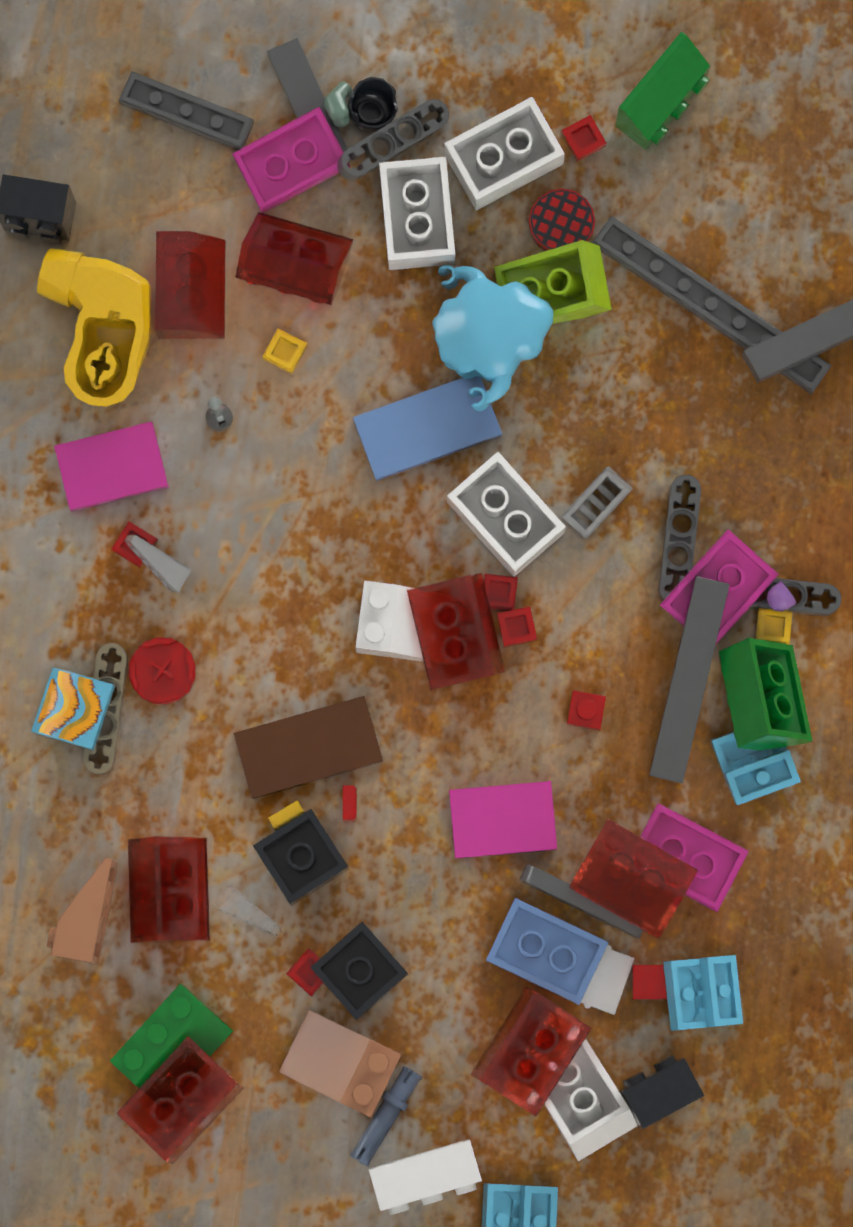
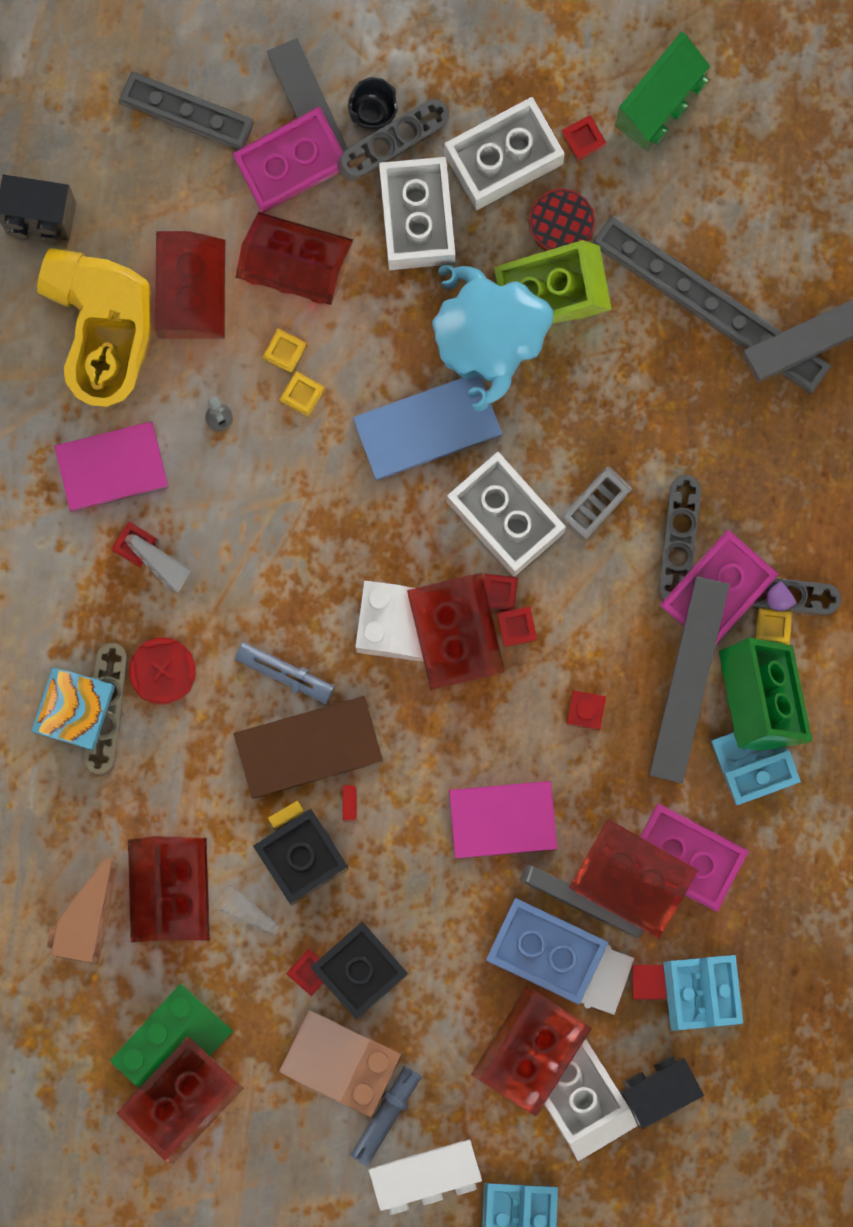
sand green arm [324,81,352,127] -> none
none -> sand blue pin [234,642,335,705]
none -> yellow tile [279,371,325,418]

